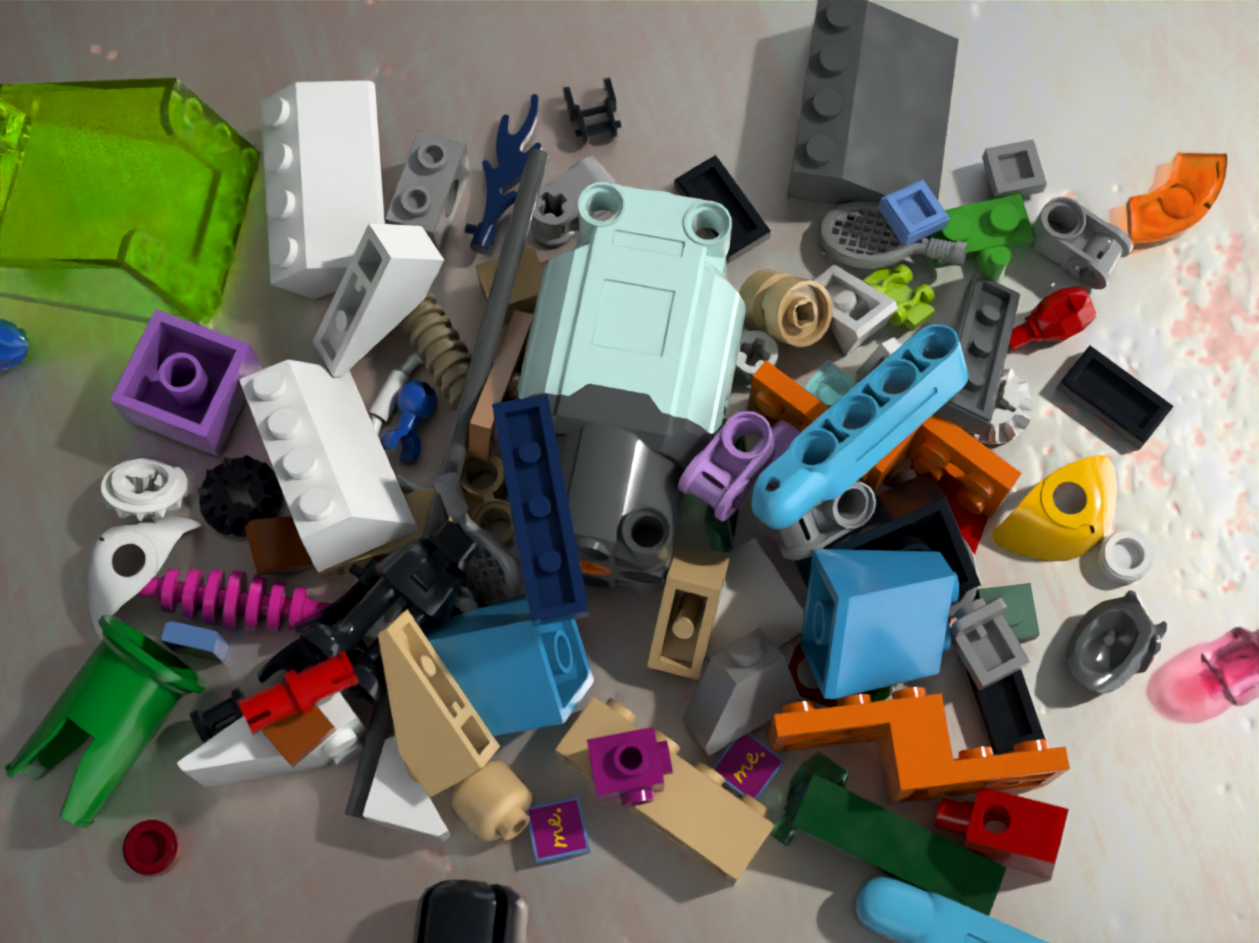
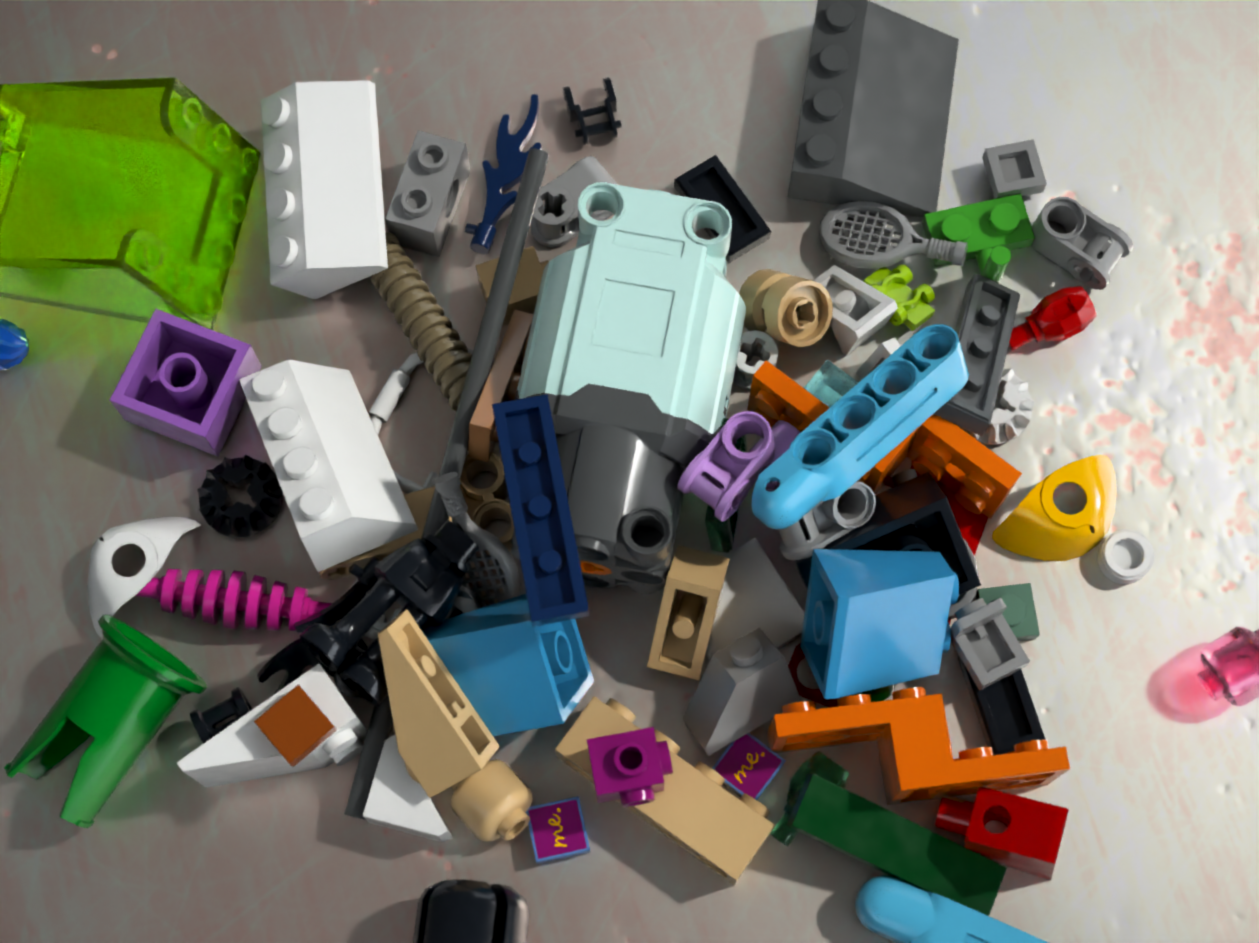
white gear [101,457,188,522] -> none
dark red tile [122,820,182,877] -> none
medium blue tile [161,621,229,663] -> none
red pin [237,651,359,735] -> none
dark orange tile [245,516,312,576] -> none
white slope [313,223,444,377] -> none
blue arm [380,380,438,462] -> none
medium blue tile [878,179,950,247] -> none
black tile [1057,345,1174,449] -> none
dark grey hat [1066,590,1167,694] -> none
clear orange tile [1126,153,1227,250] -> none

